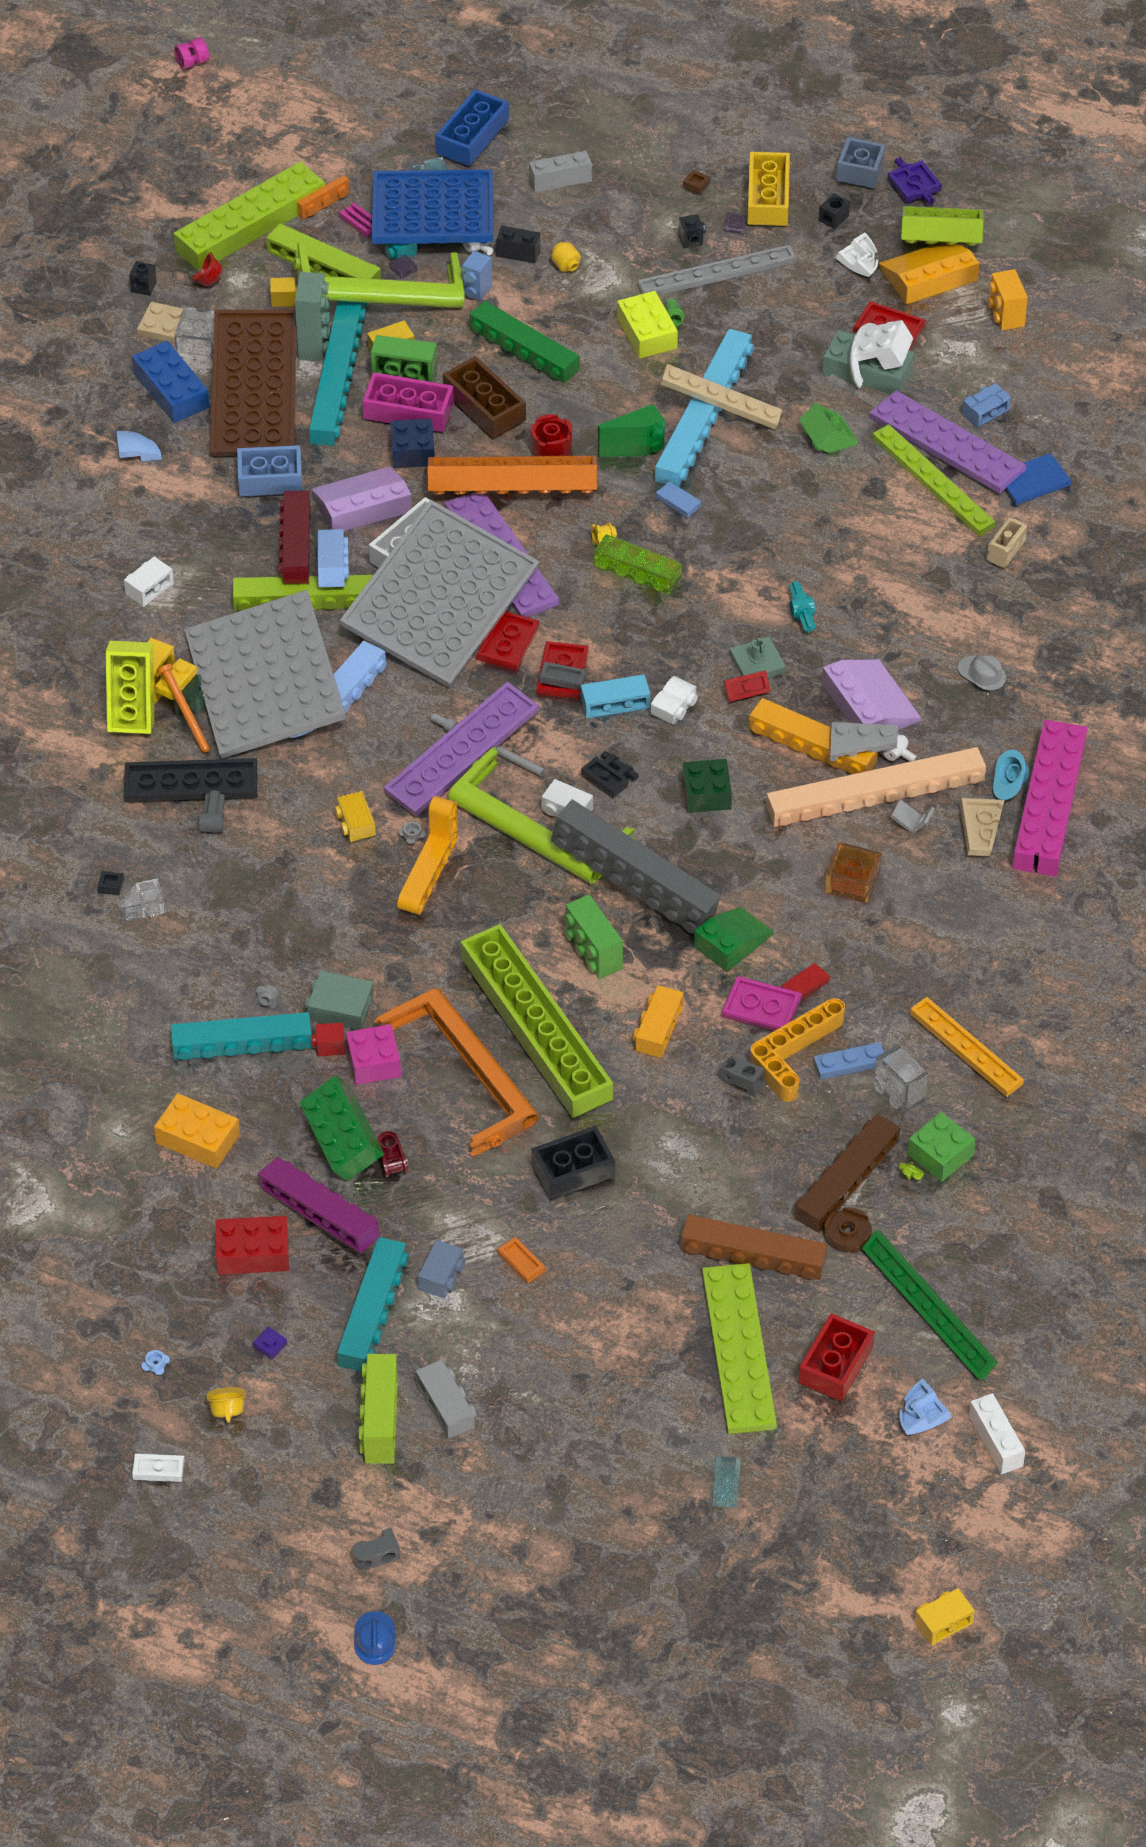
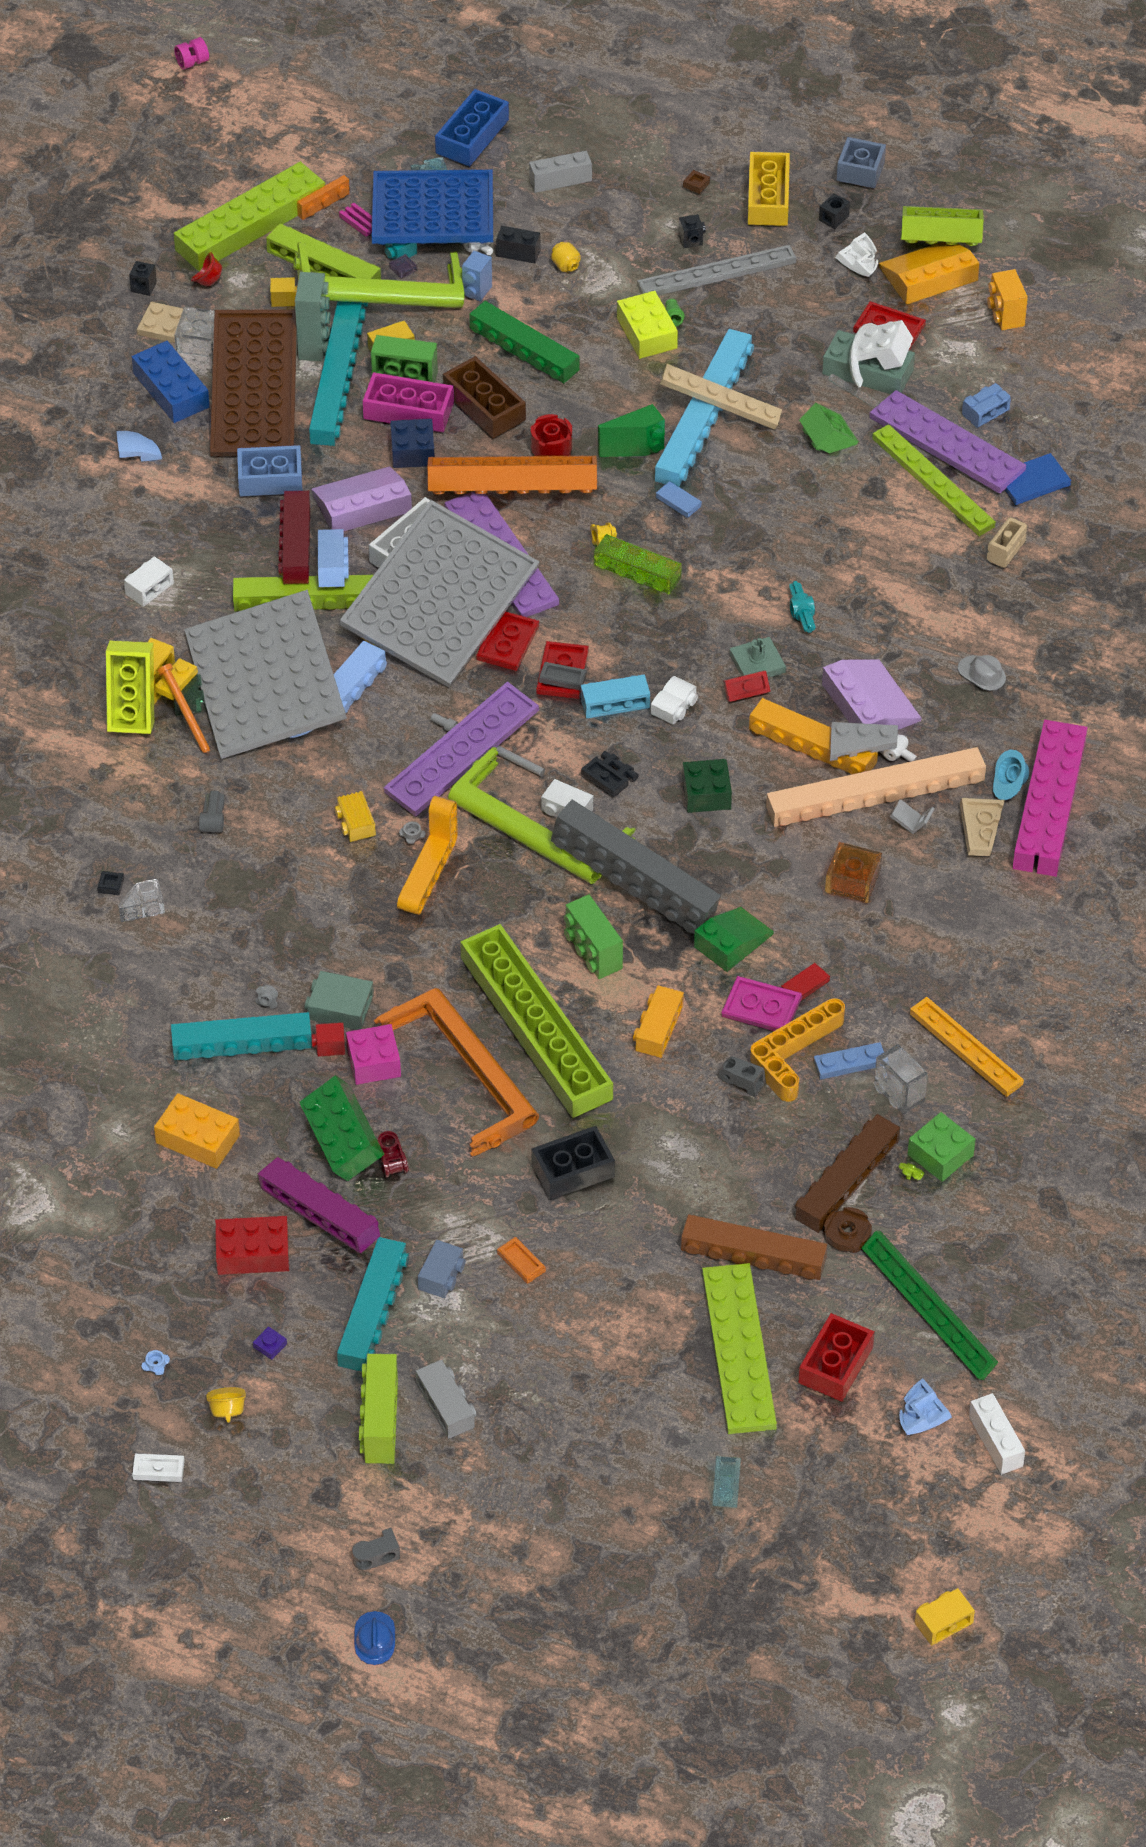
black plate [124,758,258,802] -> none
clear purple tile [724,213,747,234] -> none
dark purple plate [887,157,942,205] -> none

